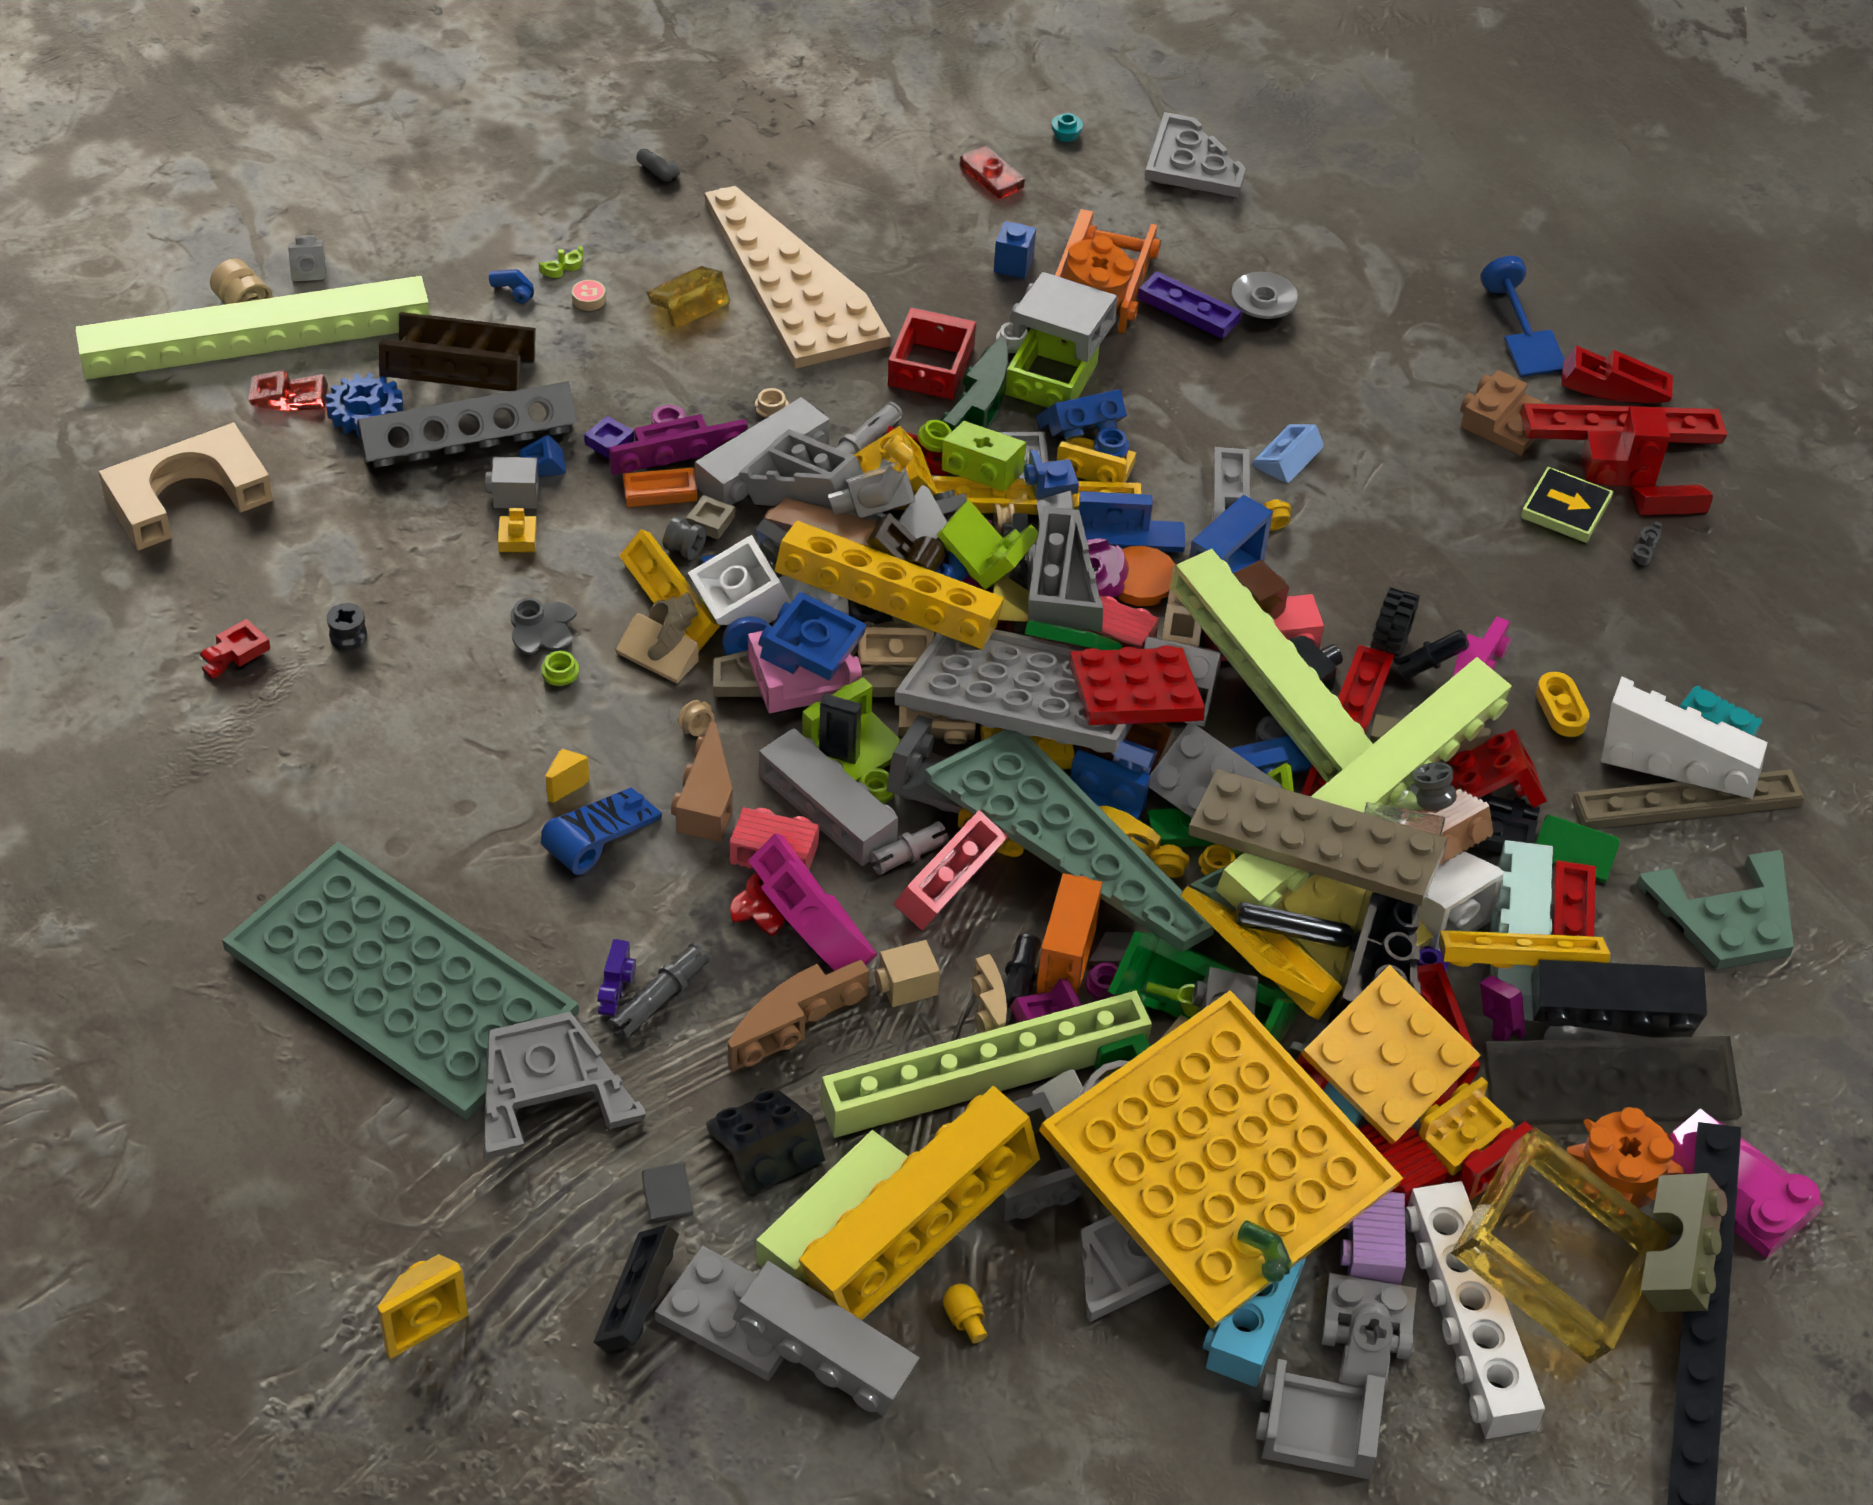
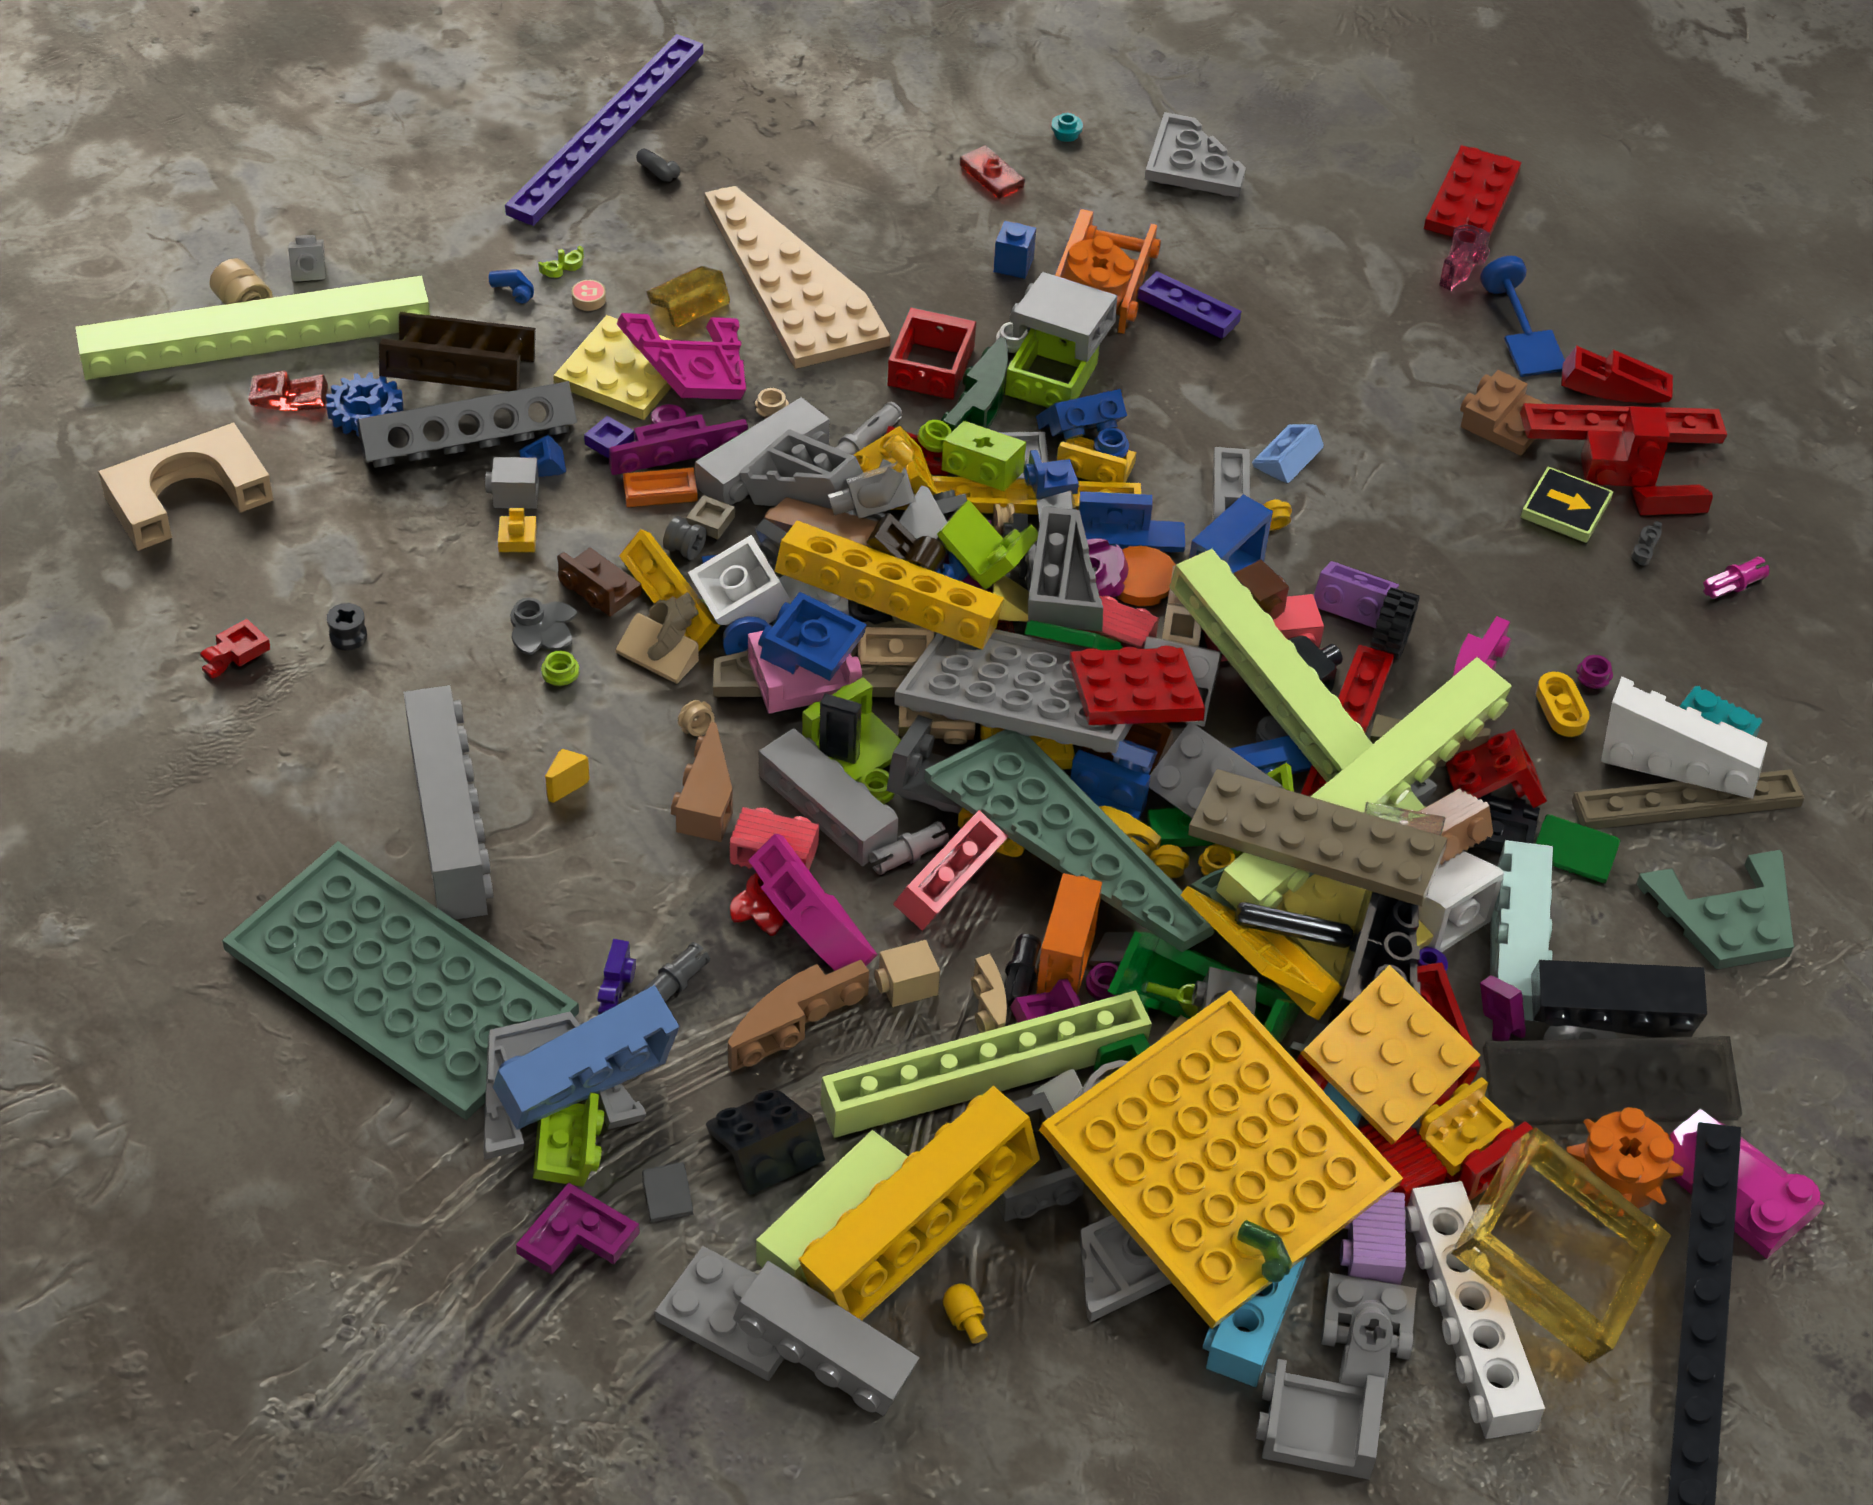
yellow slope [377,1254,469,1359] -> none
blue door [541,787,662,875] -> none
black plate [593,1224,679,1352] -> none
light grey dish [1231,272,1298,319] -> none
black axle [1395,630,1469,681] -> none
dark grey wheel [1413,762,1457,810] -> none
yellow plate [1439,930,1610,969] -> none
red plate [1551,861,1596,937] -> none
olive arch [1640,1173,1727,1312] -> none
none -> light grey brick [403,685,493,920]
none -> medium blue wedge [493,985,680,1130]
none -> dark purple plate [505,34,703,226]
none -> magenta plate [516,1183,640,1275]
none -> lime bracket [533,1092,604,1187]
none -> light yellow plate [554,315,672,420]
none -> reddish brown bracket [557,547,642,617]
none -> dark pink wing [617,313,746,400]
none -> medium lavender bracket [1314,561,1399,628]
none -> red plate [1424,145,1522,247]
none -> clear pink plate [1439,225,1491,291]
none -> magenta plate [1576,655,1613,689]
none -> dark pink axle [1703,557,1769,599]

